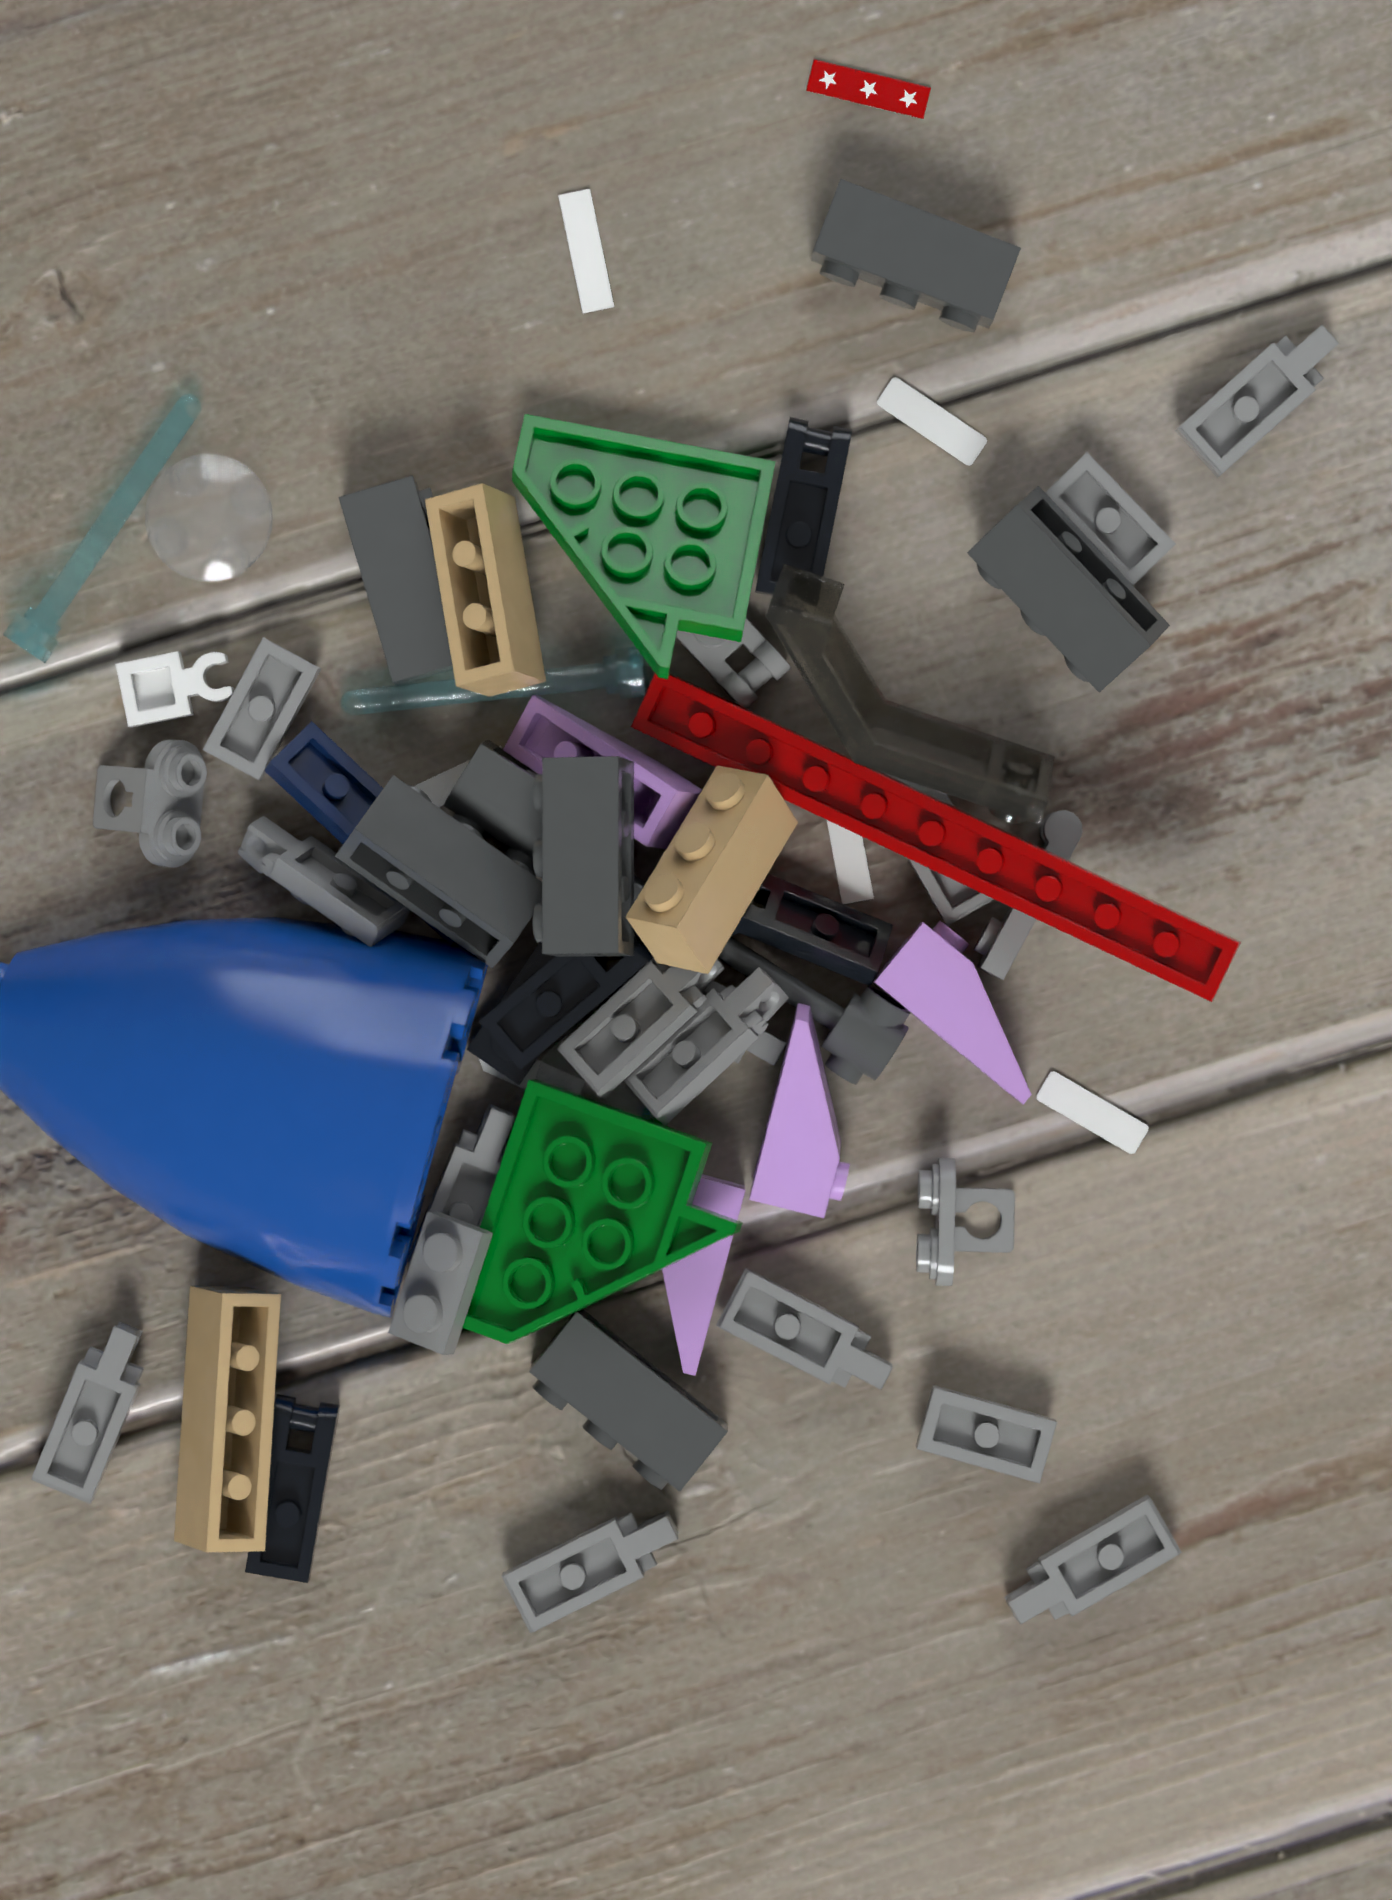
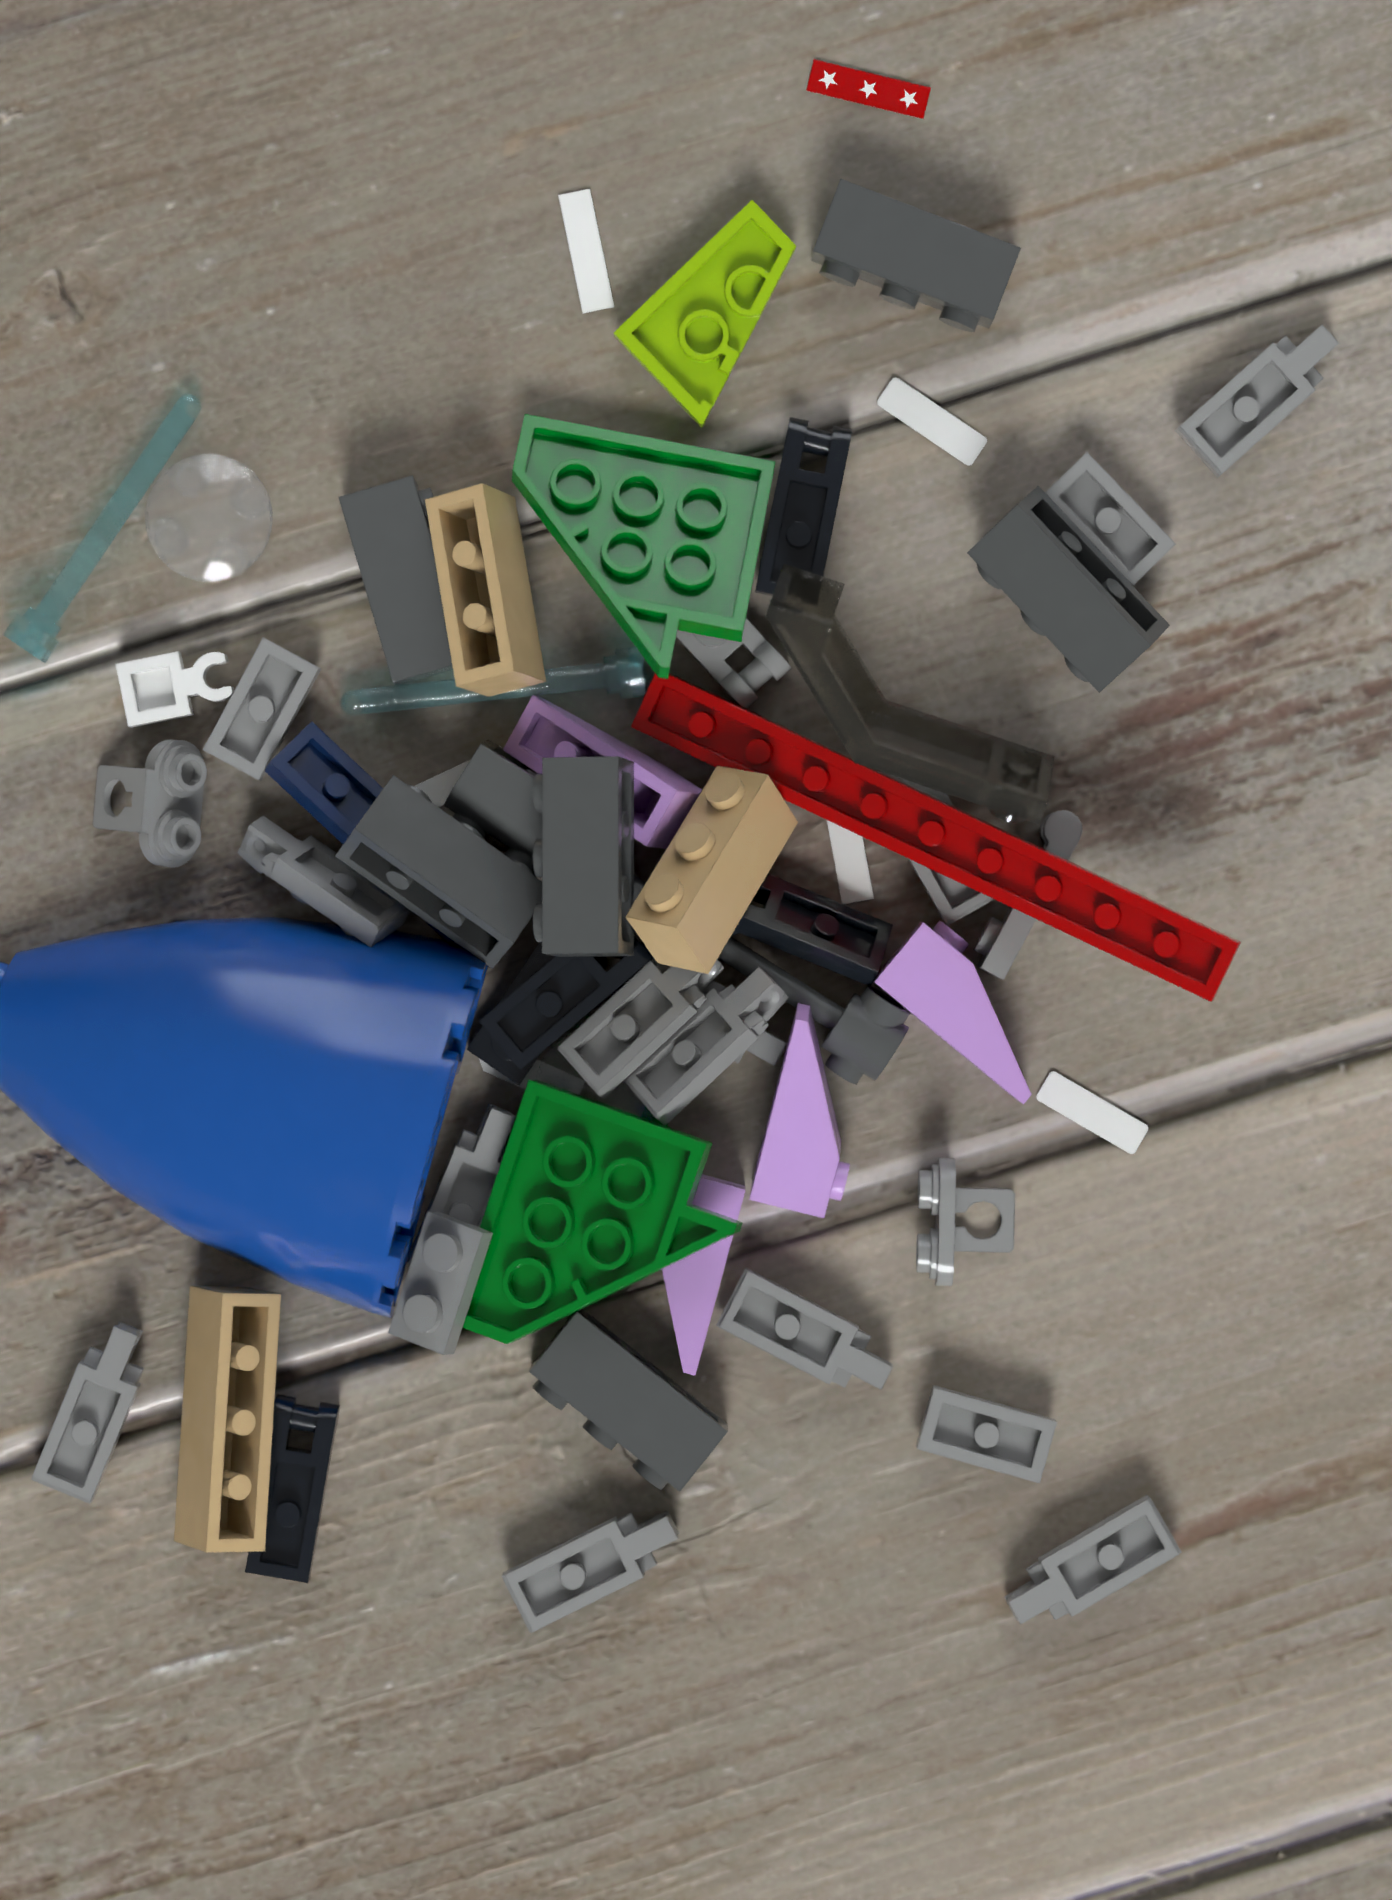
none -> lime wing [613,200,796,428]

